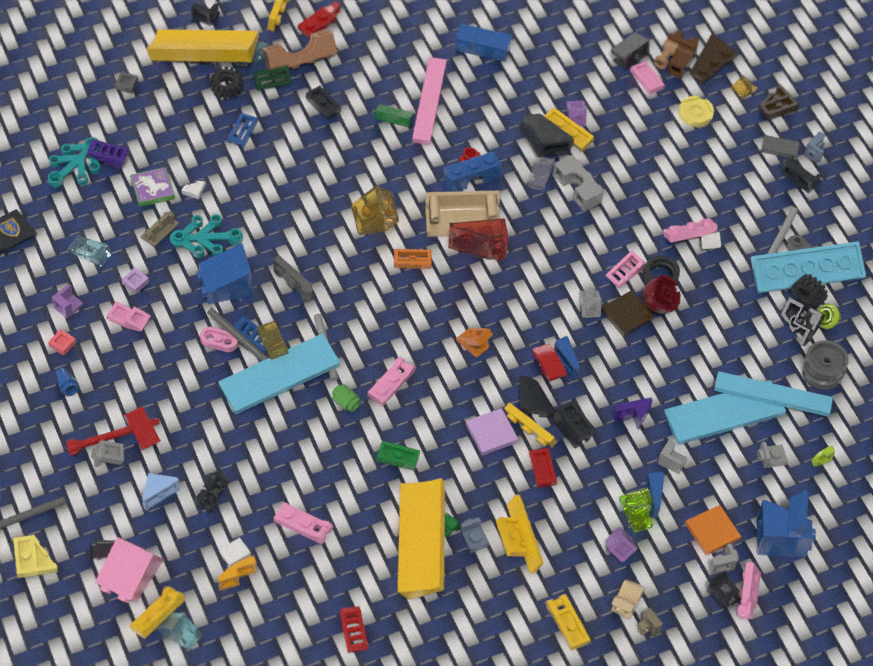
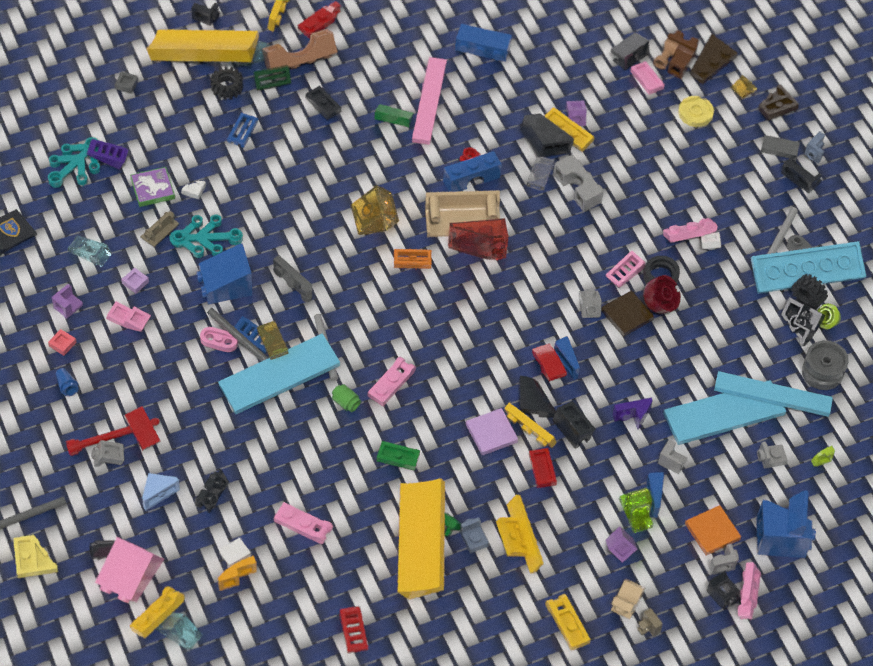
orange slope [456,328,493,357] -> none

